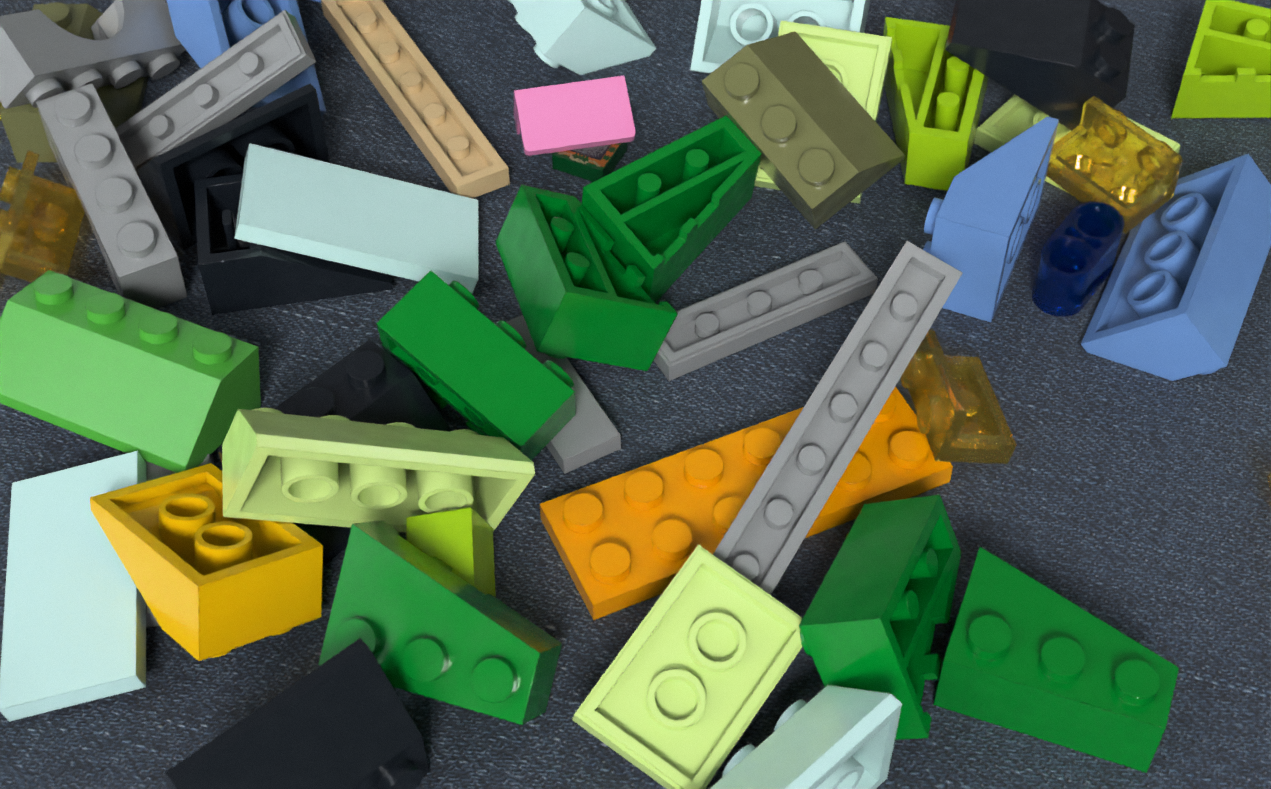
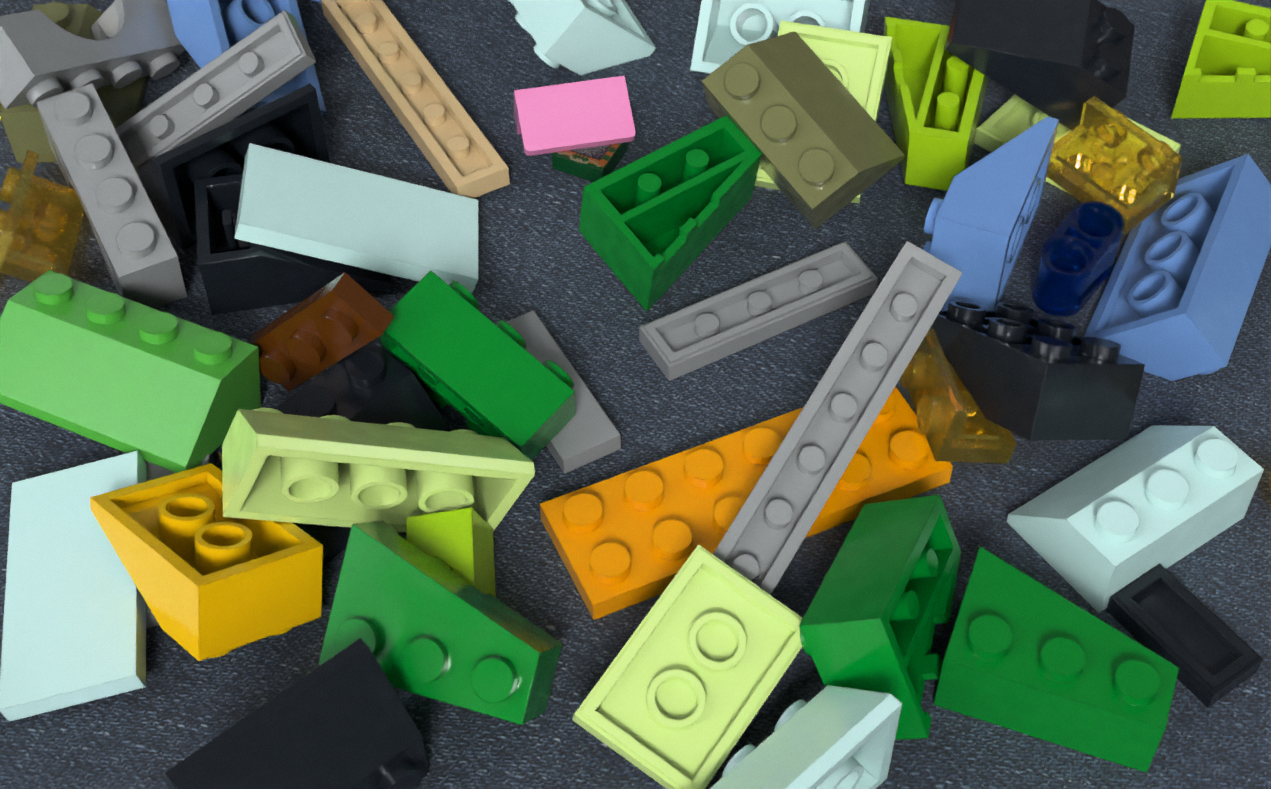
green wedge [495,184,678,371] -> none
none -> reddish brown plate [248,272,394,391]
none -> black slope [929,301,1145,441]
none -> light aqua slope [1006,425,1264,613]
none -> black tile [1106,564,1263,708]

